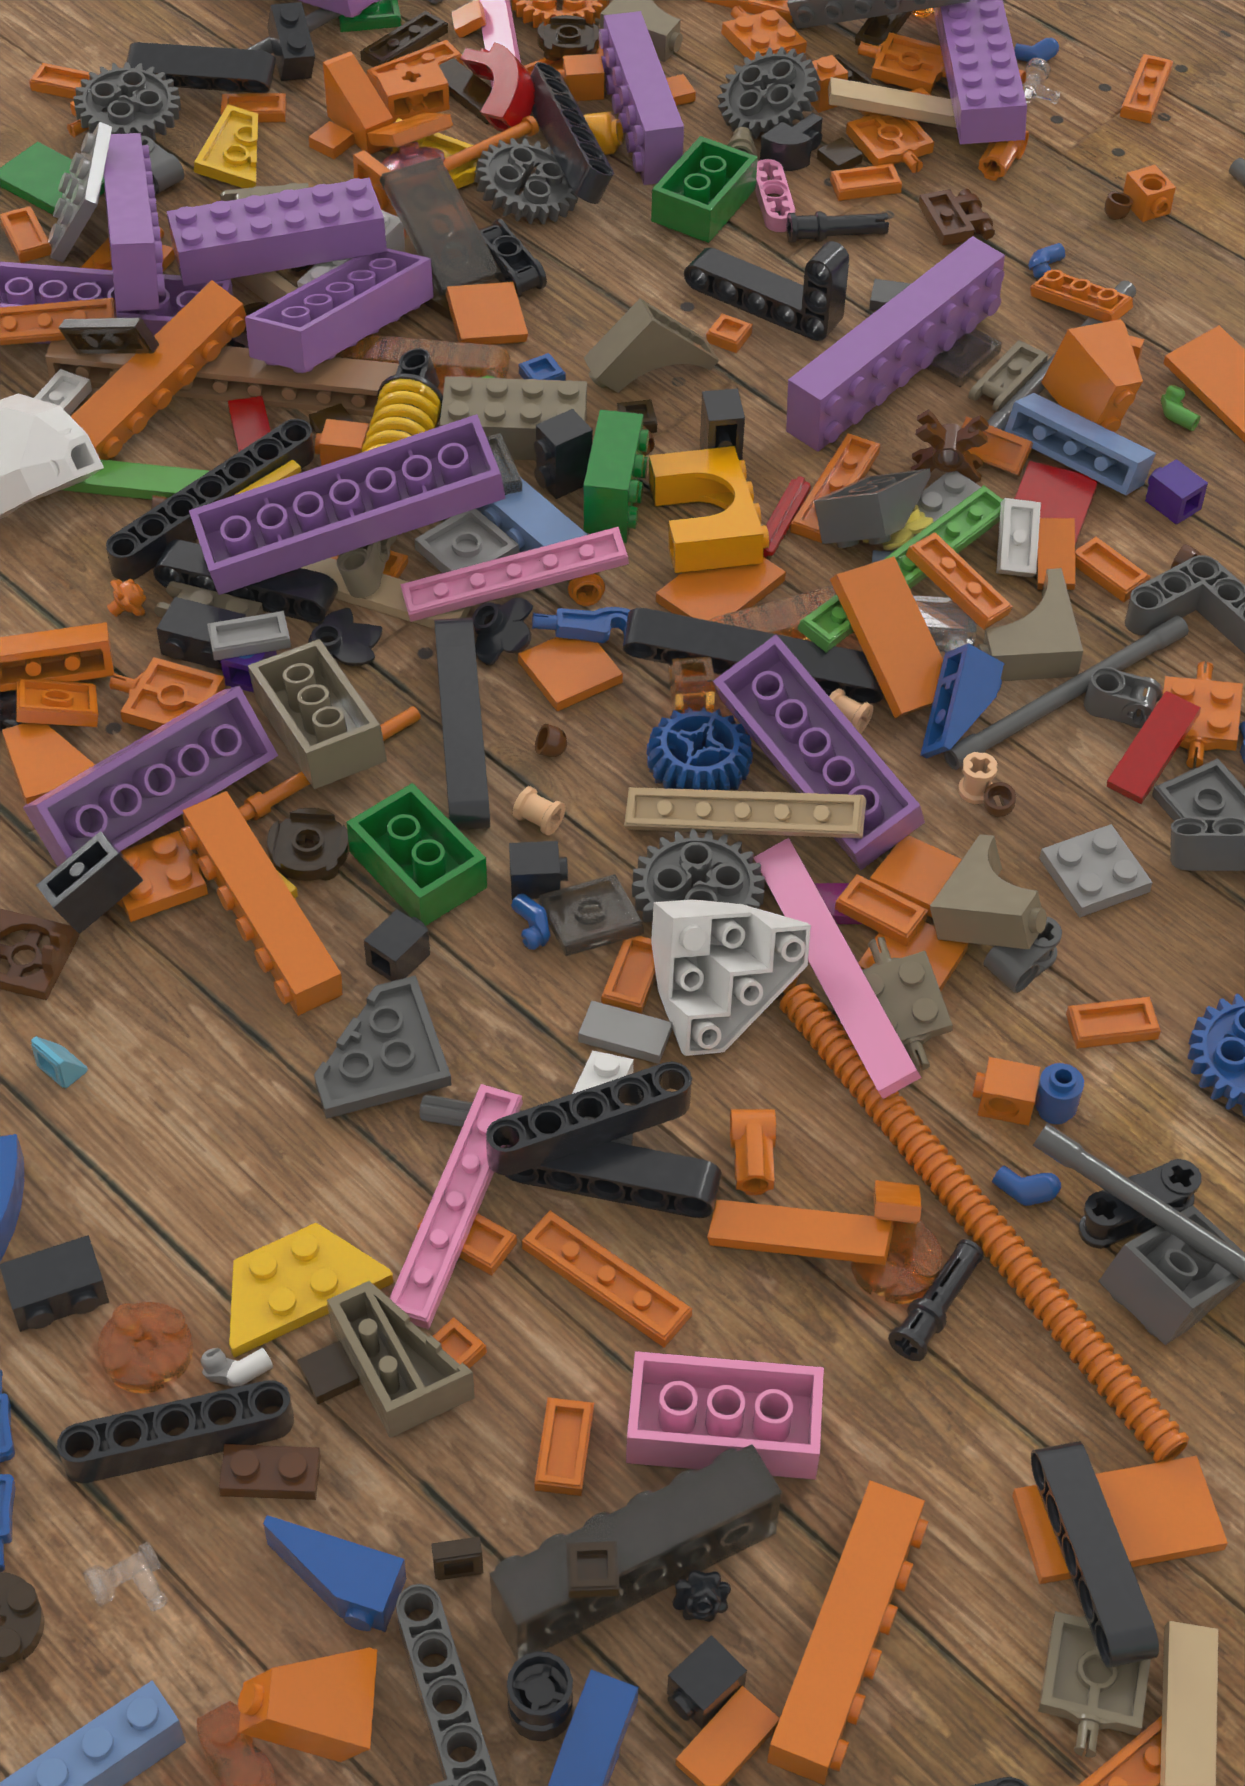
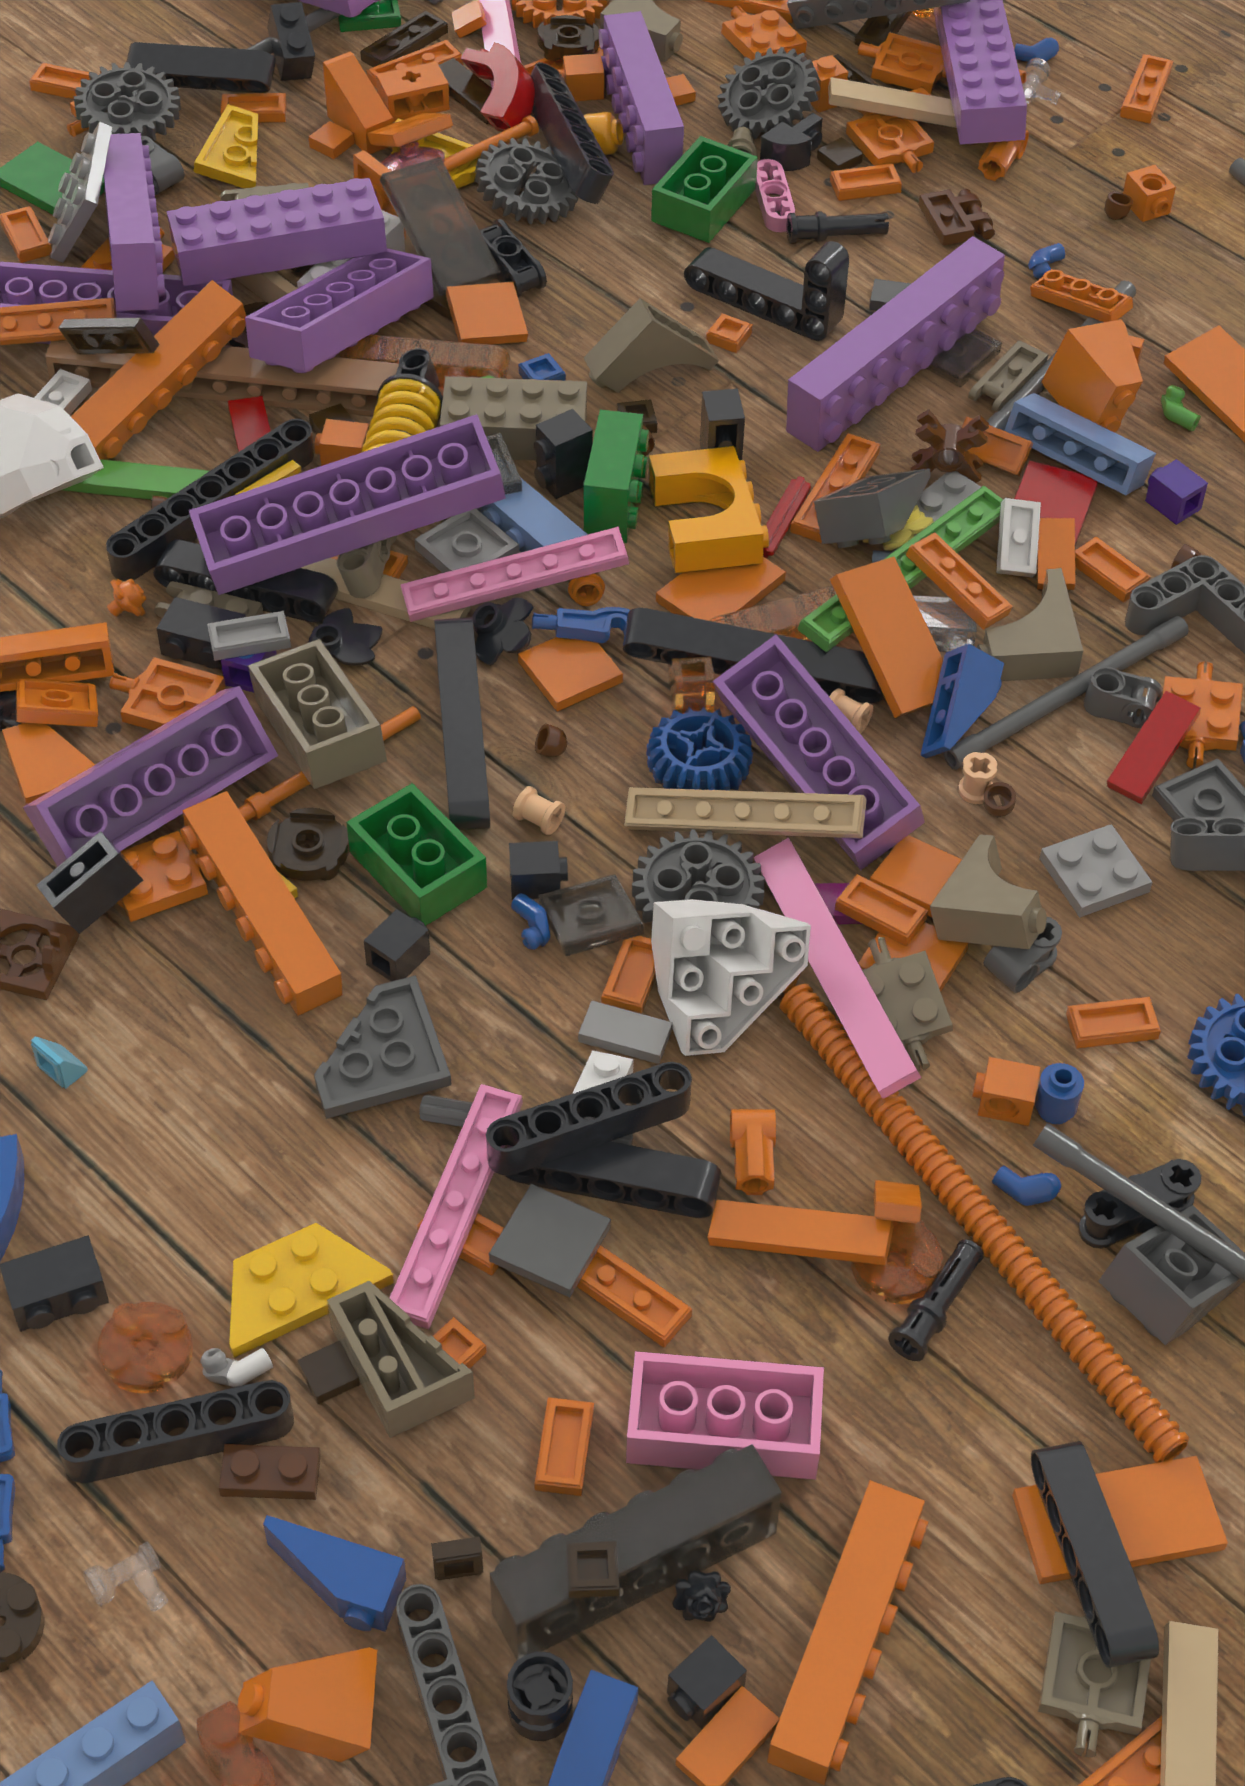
none -> dark grey tile [489,1184,611,1298]

